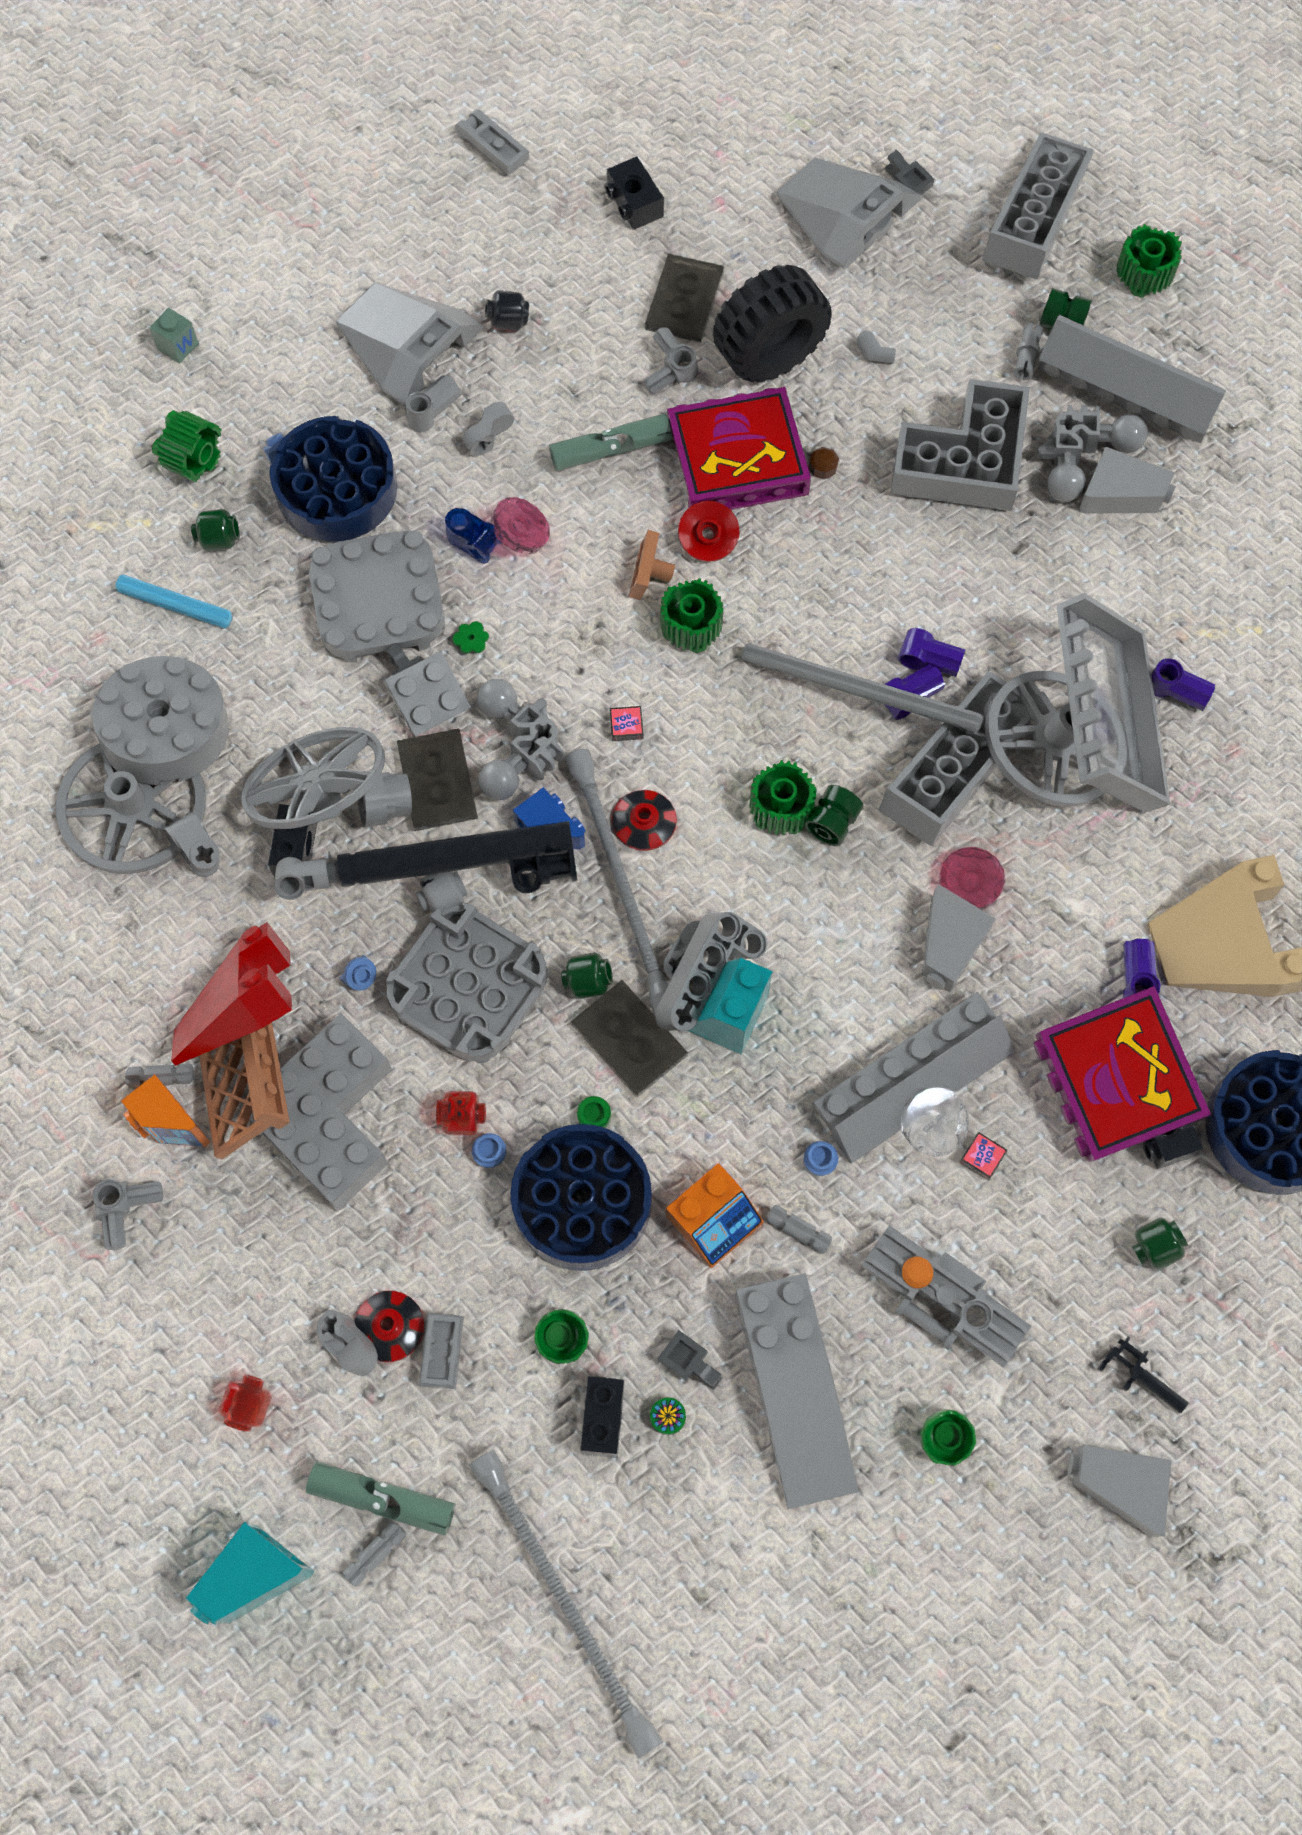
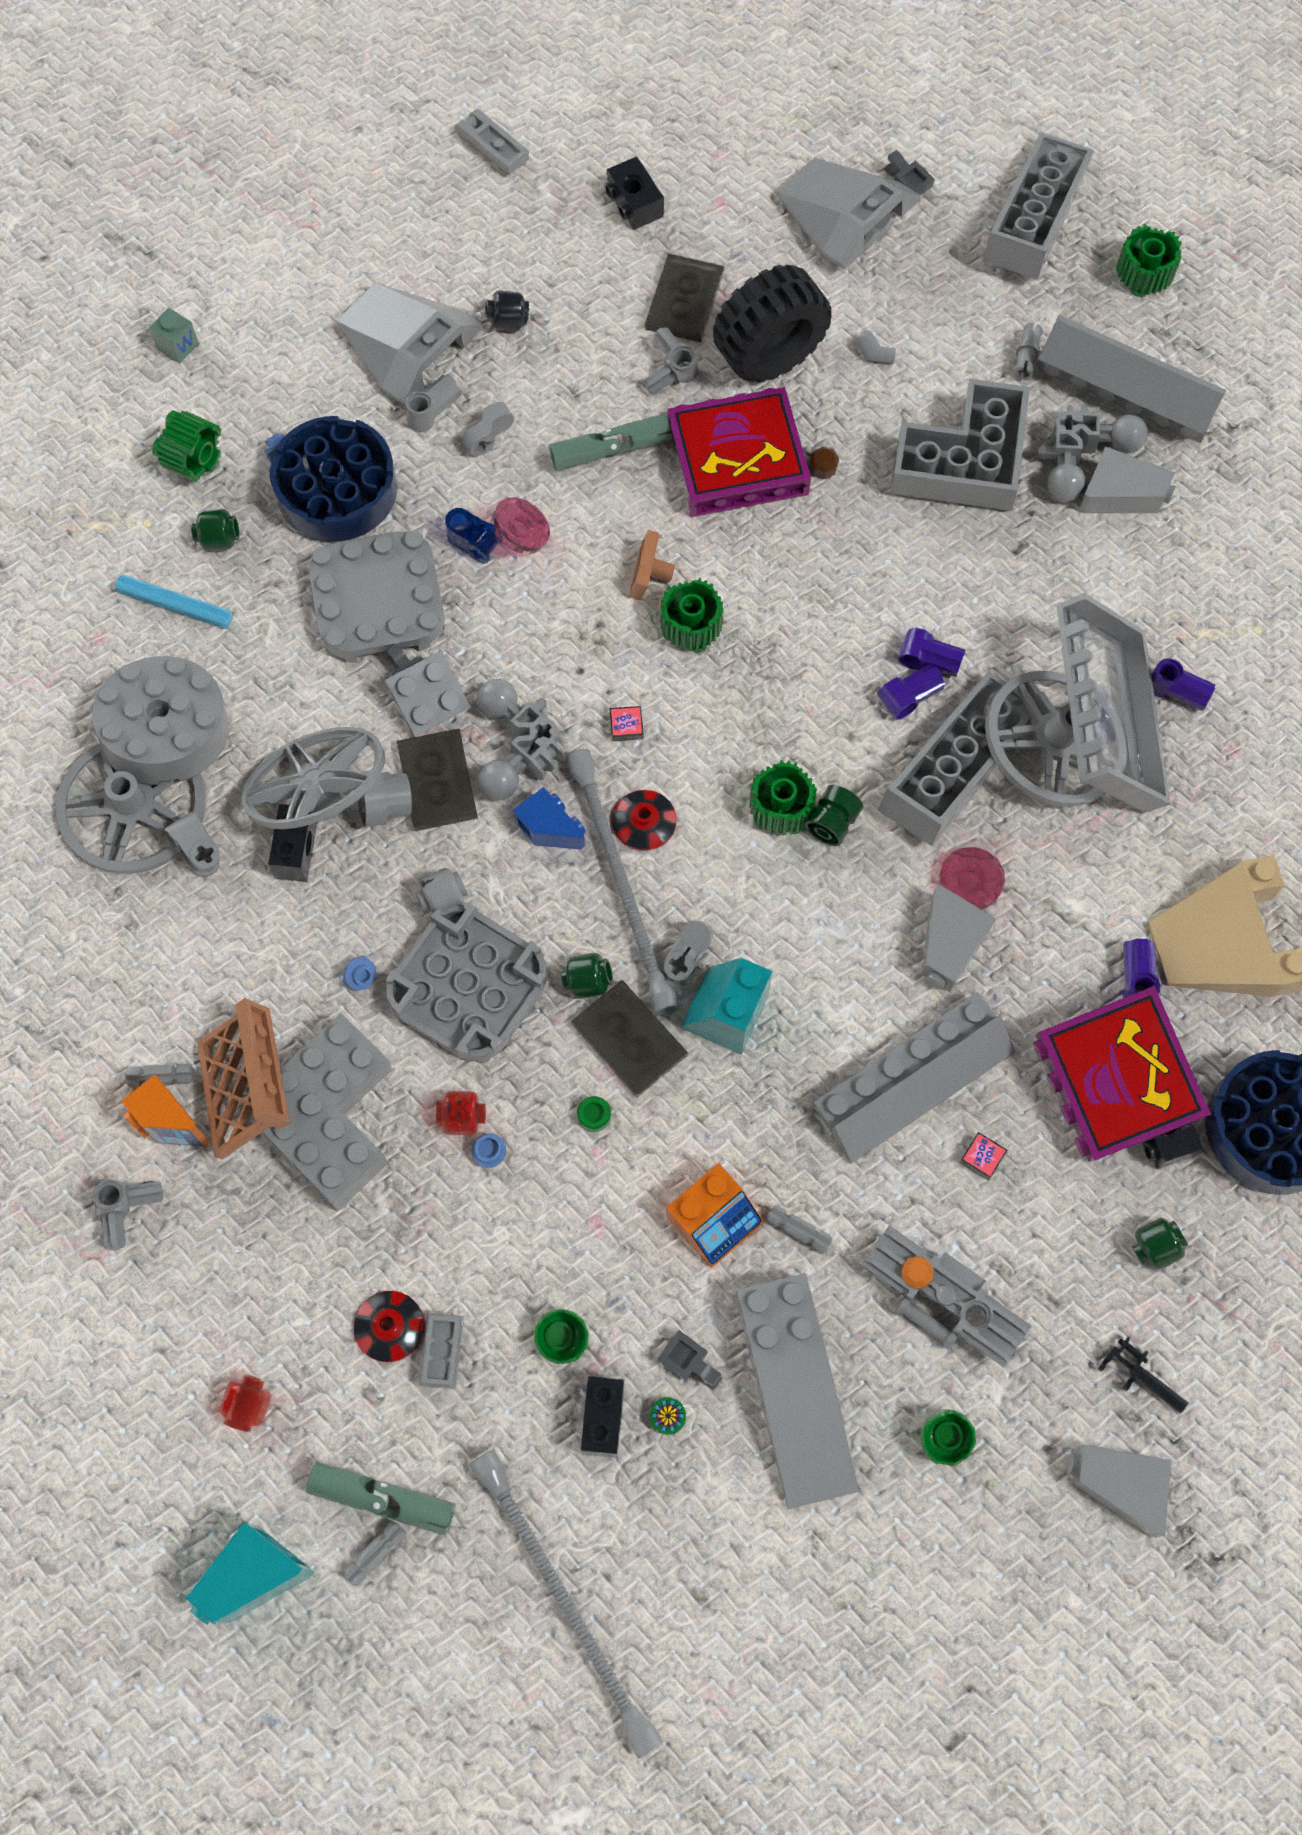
red wedge [171,922,292,1066] -> none
black piece [275,821,578,900] -> none
light grey piece [317,1310,378,1376] -> none
green plant [453,621,489,654] -> none
dark blue brick [511,1124,652,1271] -> none
light grey beam [655,912,767,1031] -> none
red dish [678,501,740,562] -> none
light grey axle [742,643,983,732] -> none
medium blue plate [804,1141,838,1176] -> none
clear tile [901,1087,969,1157] -> none
dark green wheel [1039,288,1092,330] -> none

